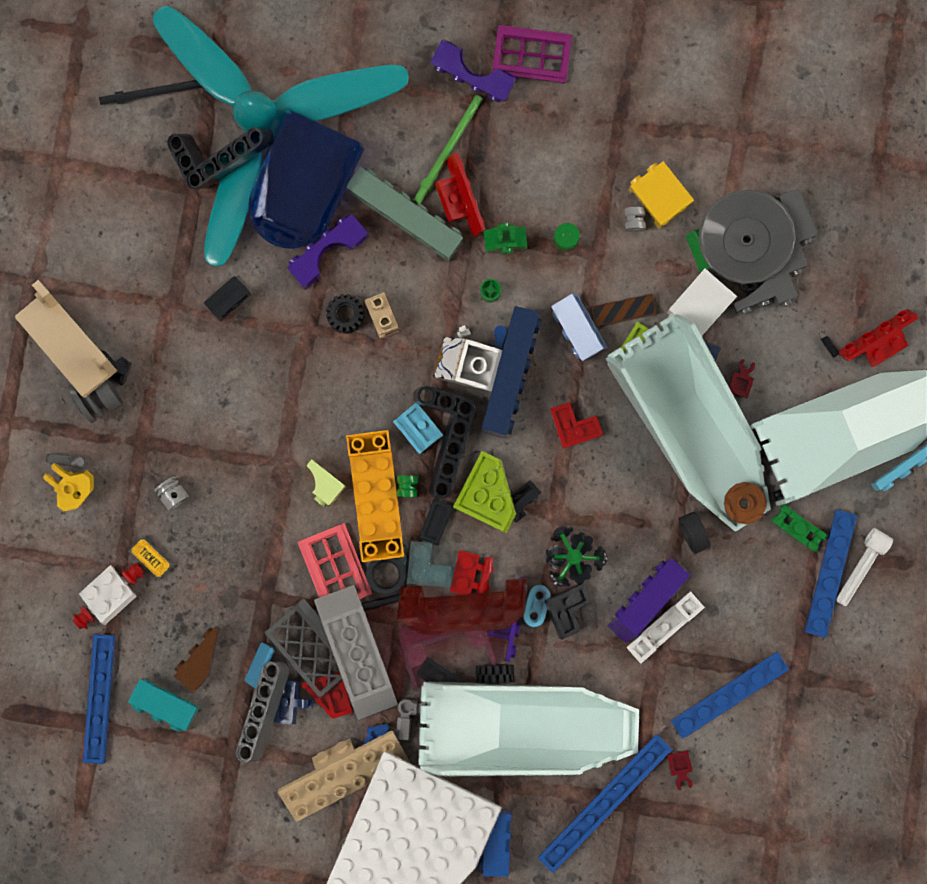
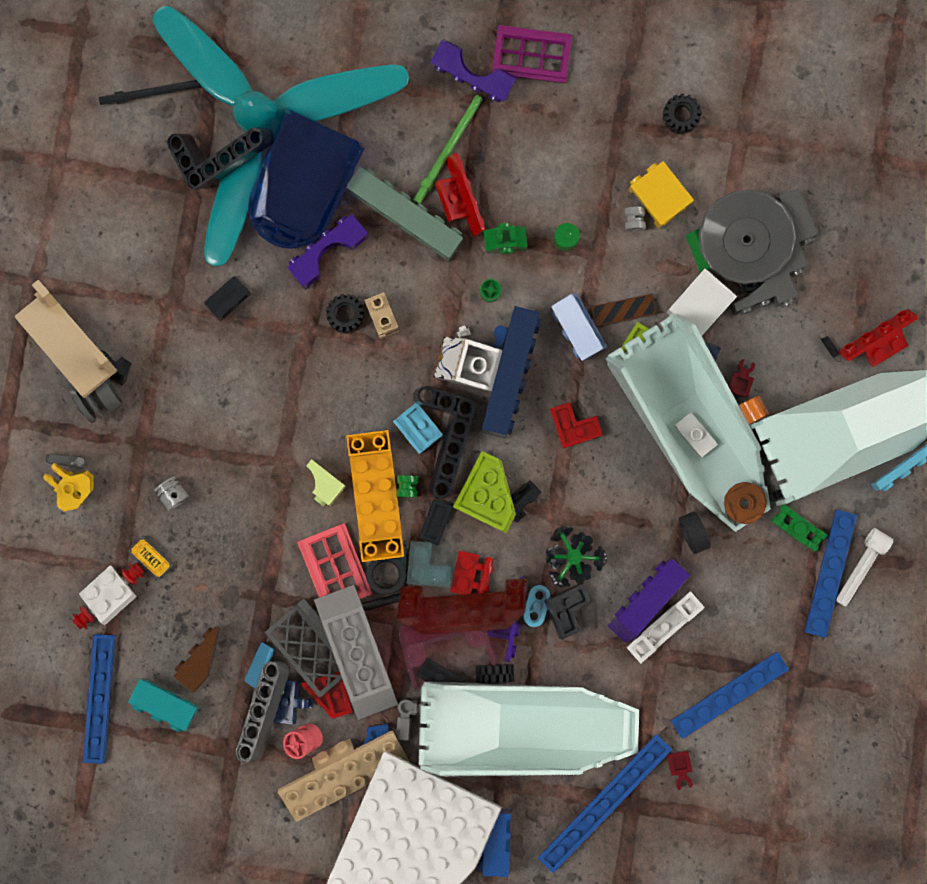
none -> coral wheel [283,723,323,759]
none -> black tyre [663,94,702,134]
none -> white plate [674,412,718,458]
none -> orange beam [739,395,770,424]

